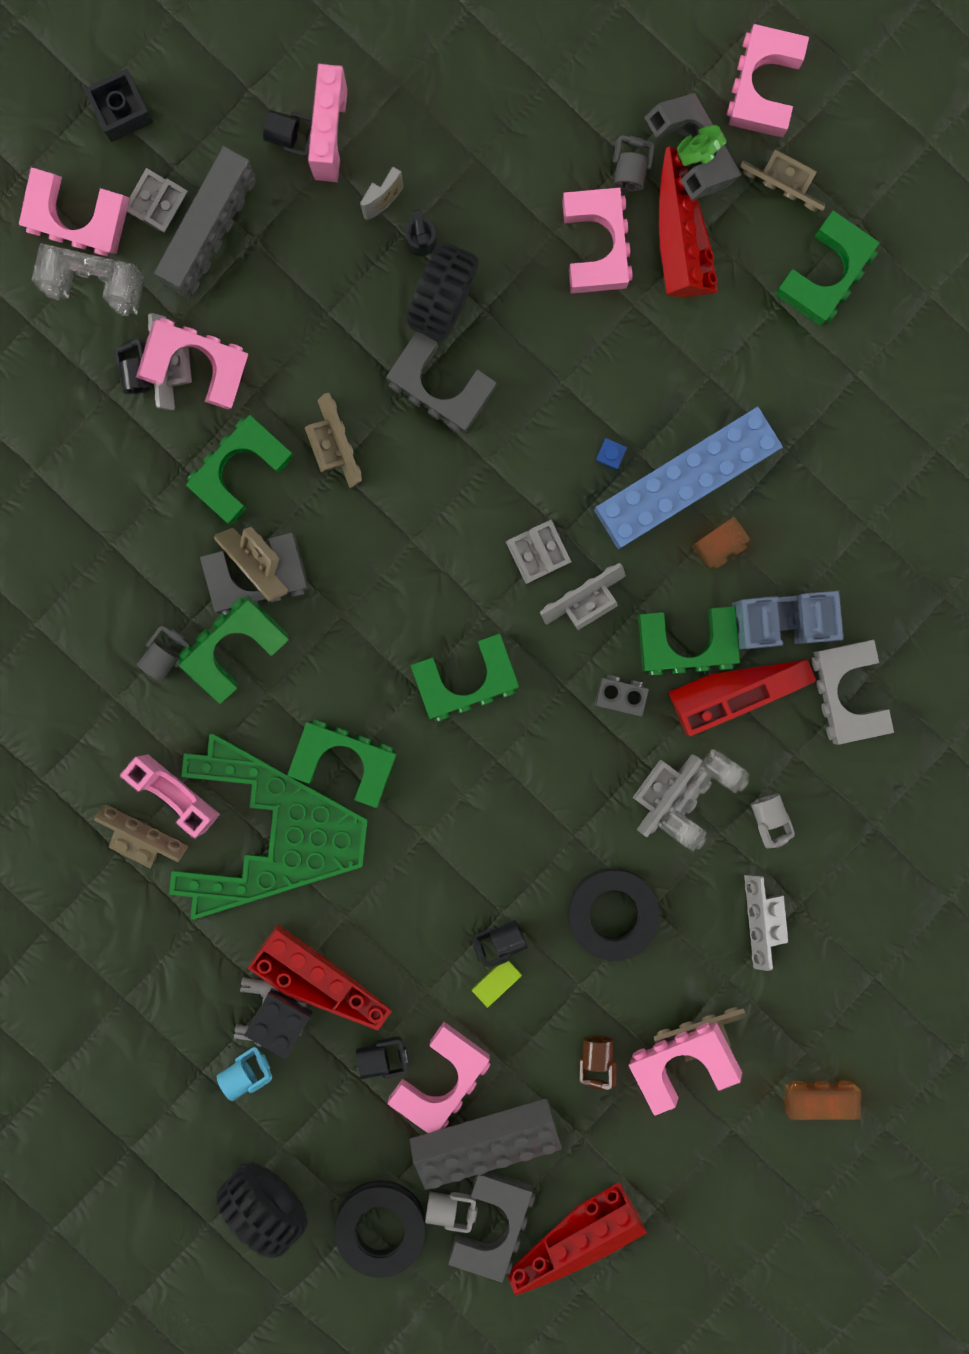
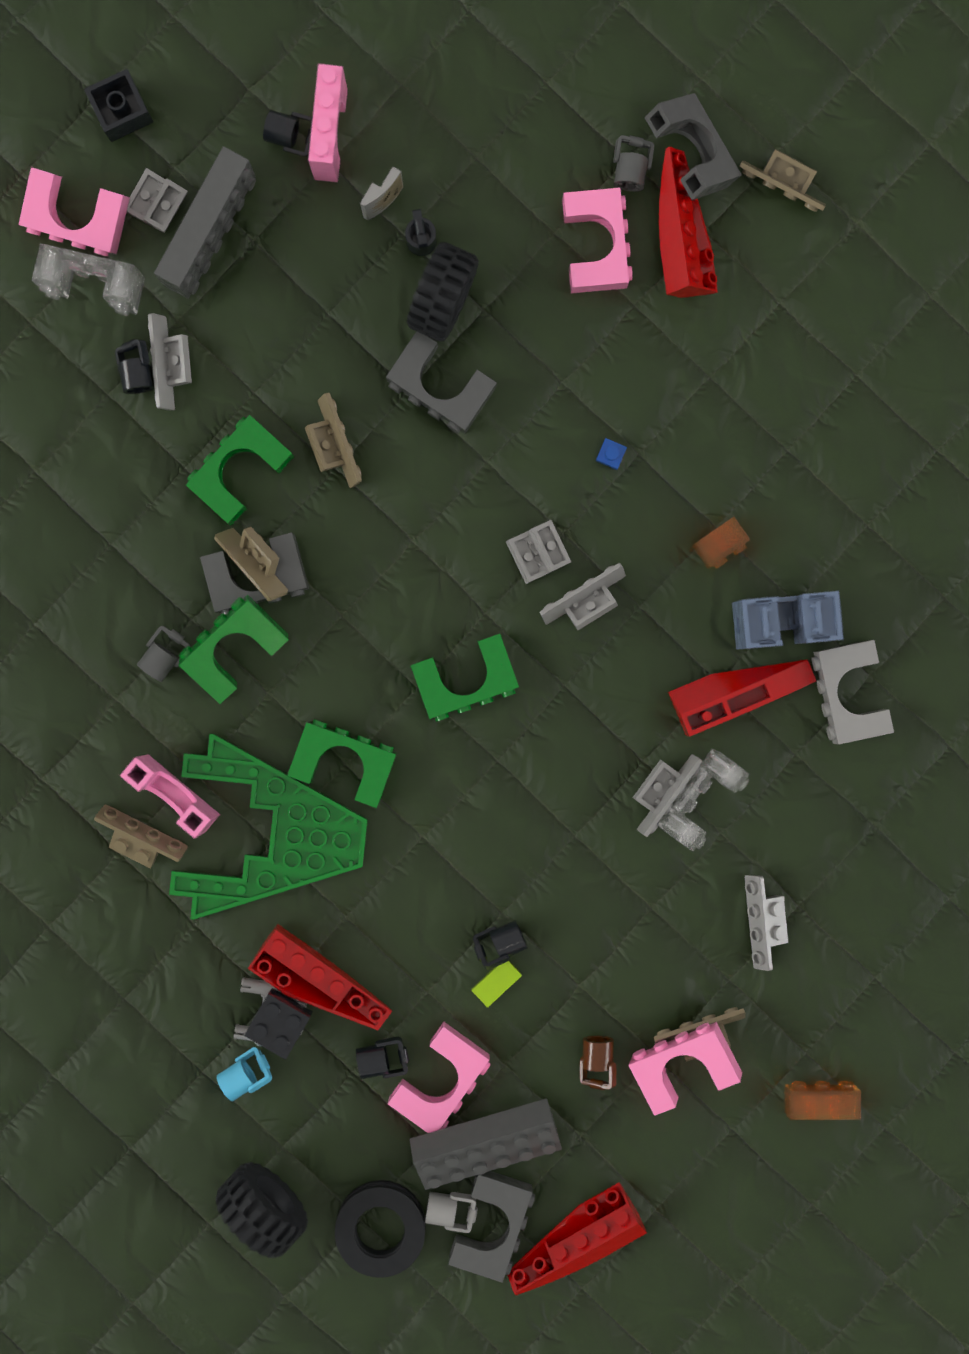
bright pink arch [136,318,248,410] -> none
black tyre [568,868,660,961] -> none
medium blue brick [594,407,783,550] -> none
dark grey brick [594,674,649,717] -> none
green arch [638,606,740,676] -> none
bright green plate [677,125,727,166] -> none
bright pink arch [726,24,809,138] -> none
light grey piece [750,794,795,849] -> none
green arch [775,211,880,326] -> none

